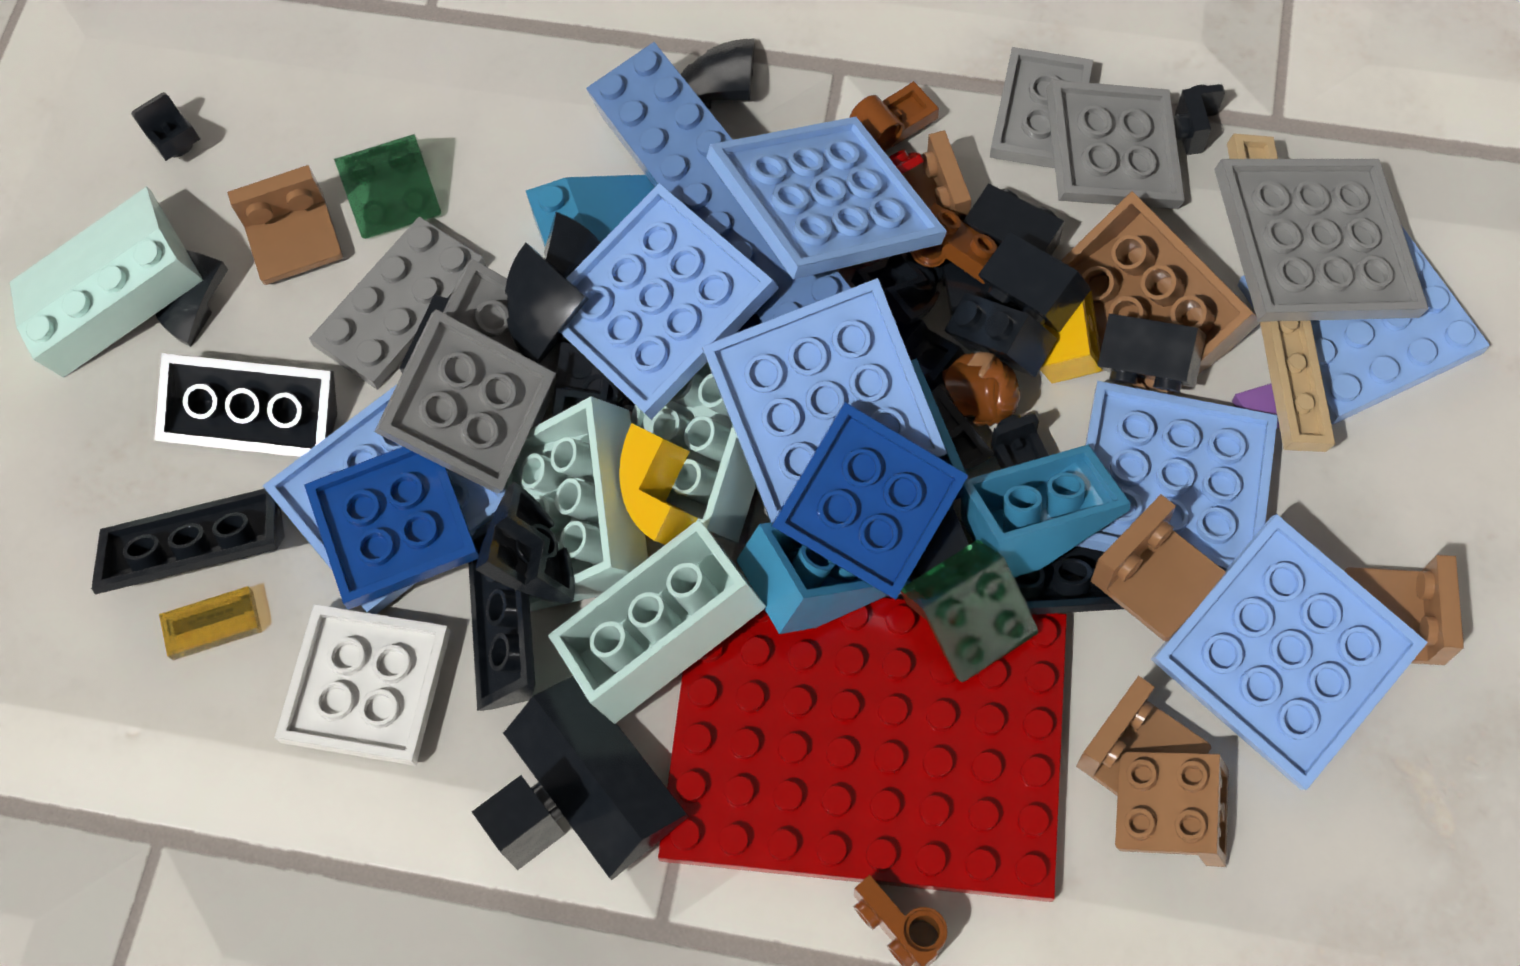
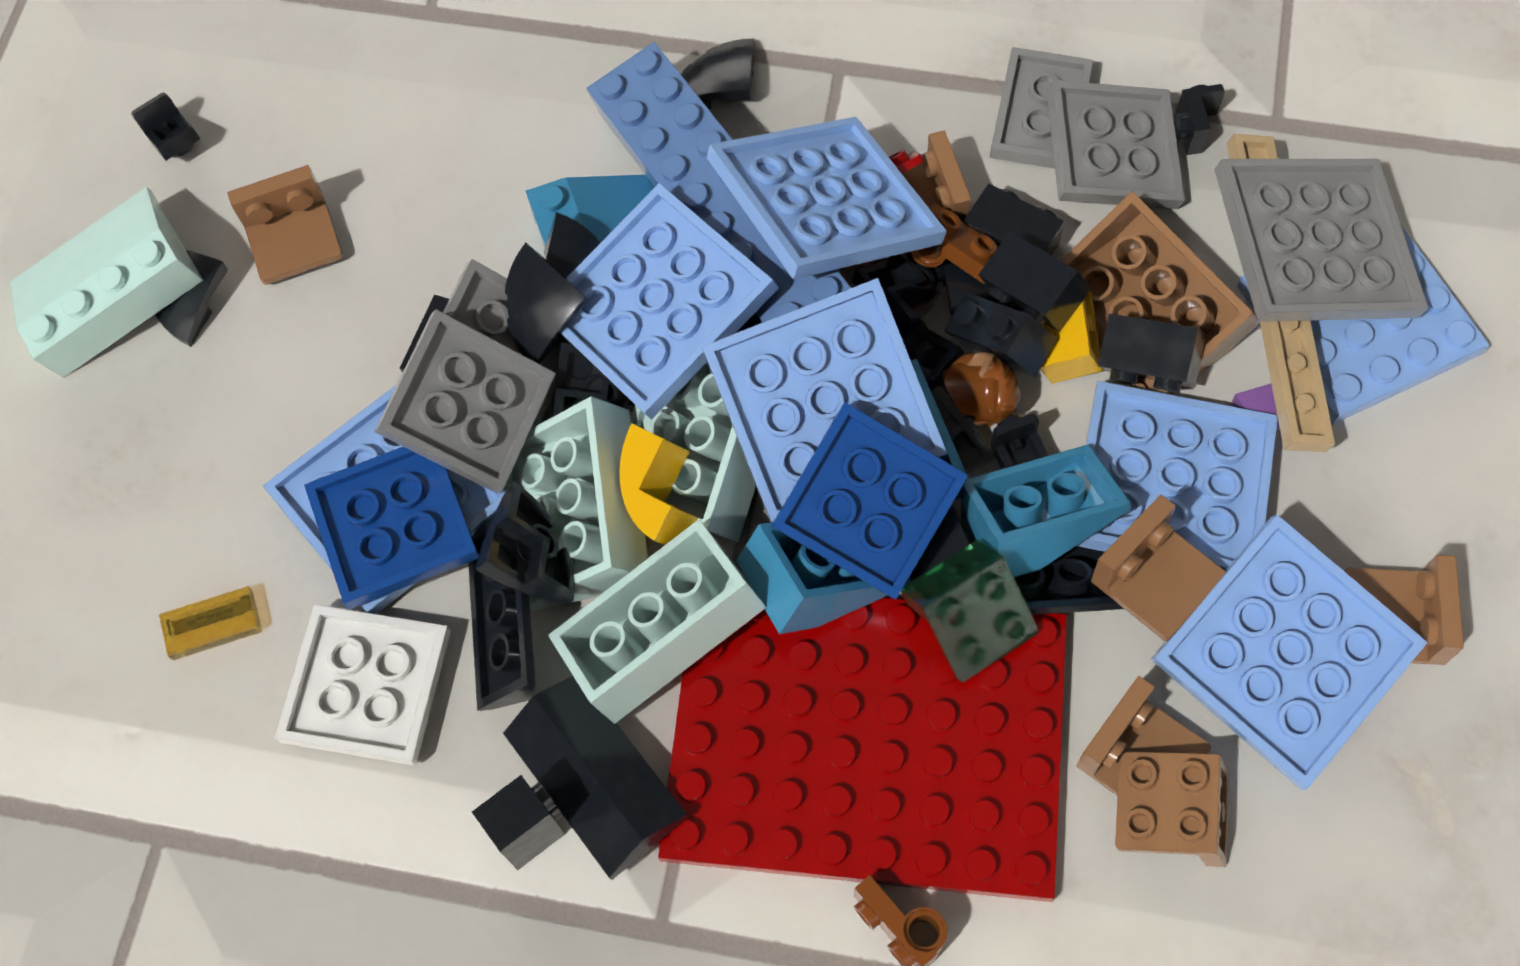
black slope [91,488,285,595] -> none
black slope [155,353,338,456] -> none
light grey plate [309,217,486,390] -> none
clear green bracket [334,134,441,239] -> none
dark orange plate [850,81,939,152] -> none

